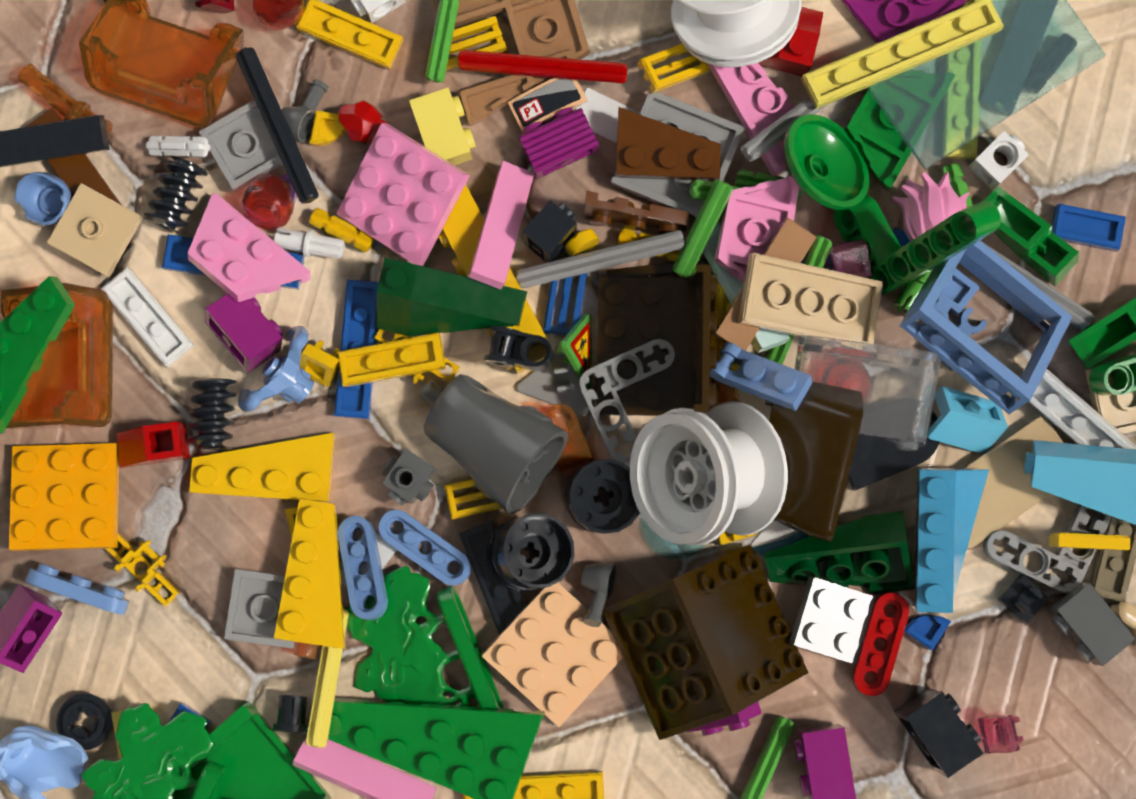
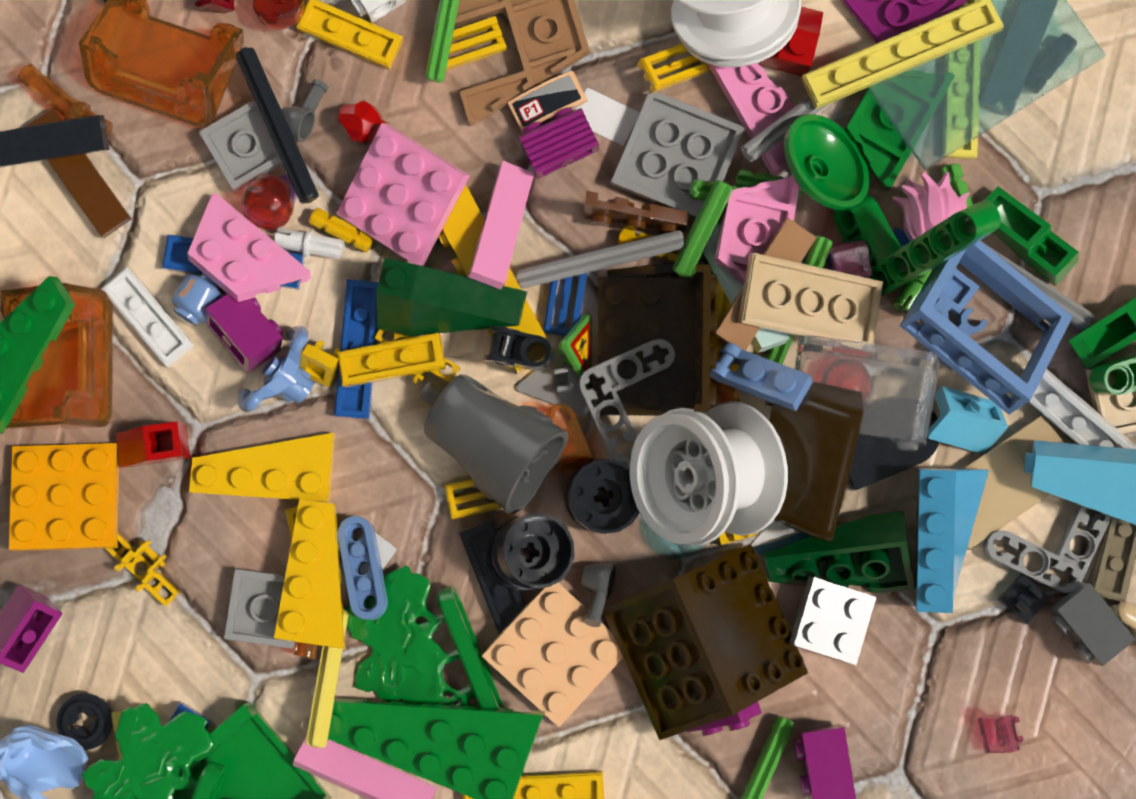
medium blue hair [14,172,71,226] -> none
medium blue plate [25,563,129,615] -> none
tan plate [47,183,143,277] -> none
black piece [143,155,208,233] -> none
white axle [146,135,211,157] -> none
black piece [188,378,237,451] -> none
black bush [273,695,308,733] -> none
yellow tile [309,110,346,146] -> none
medium blue plate [379,510,471,585] -> none
dark grey brick [382,449,437,505] -> none
light yellow brick [409,87,476,165] -> none
red axle [458,50,628,84] -> none
black brick [522,200,577,263] -> none
yellow tile [565,229,600,257] -> none
reddish brown wing [616,107,721,181] -> none
red plate [852,593,909,696] -> none
black brick [894,687,984,778] -> none
blue tile [904,615,951,650] -> none
white brick [968,131,1029,191] -> none
yellow tile [1049,533,1130,550] -> none
blue tile [1052,203,1126,252] -> none
none -> medium blue head [171,273,223,326]

